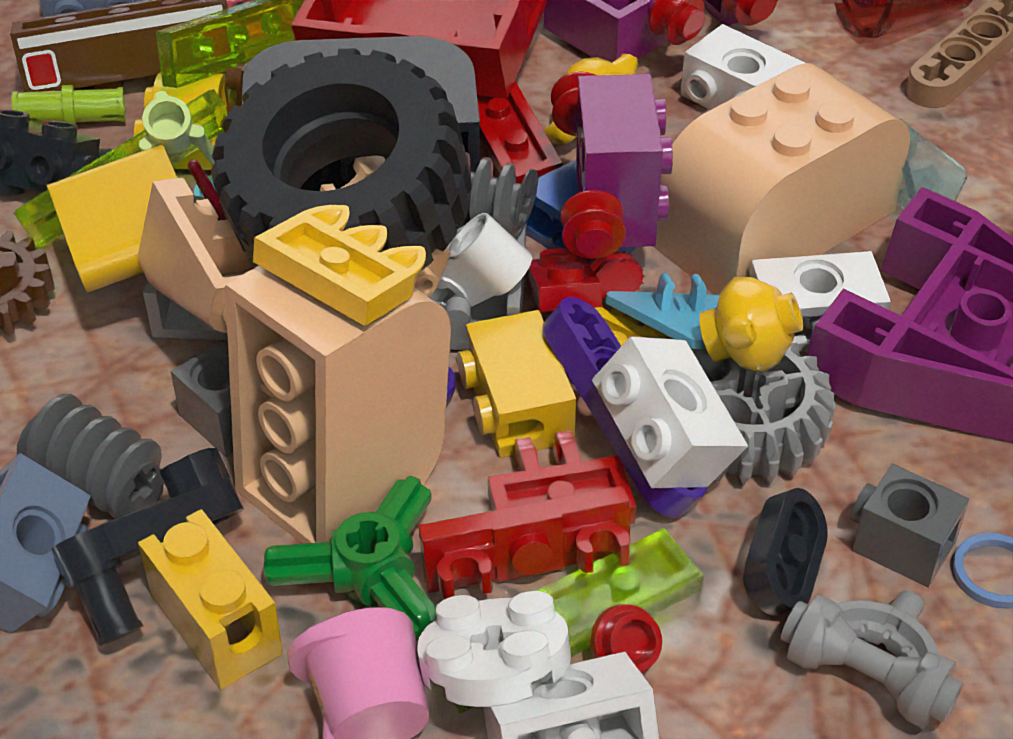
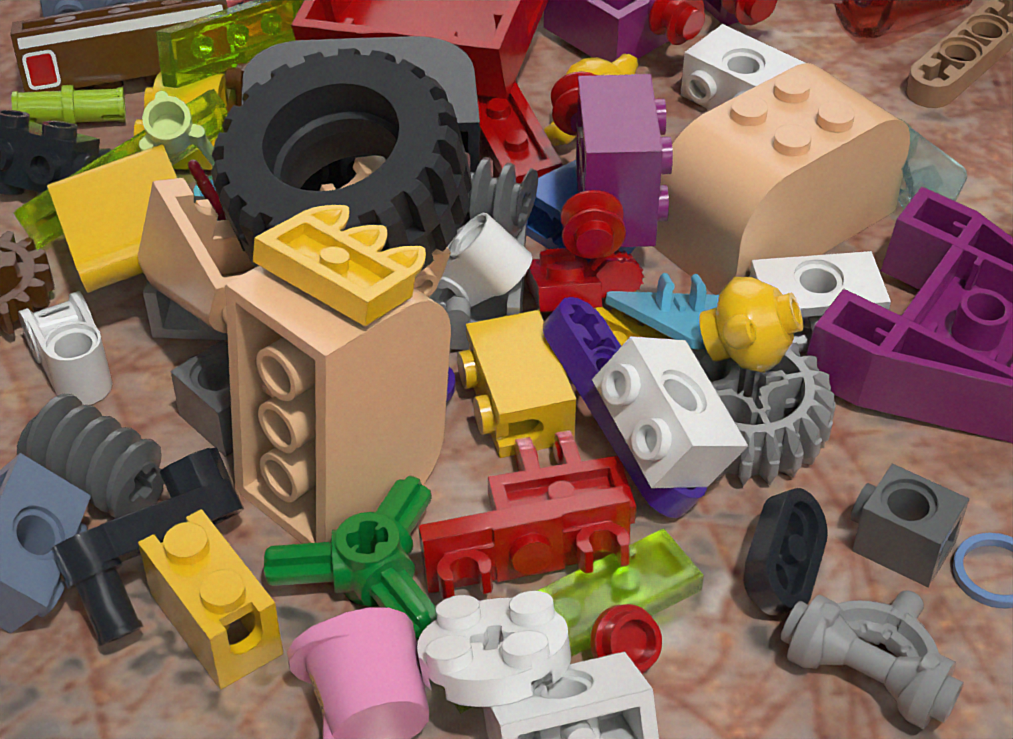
none -> white piece [18,291,113,405]

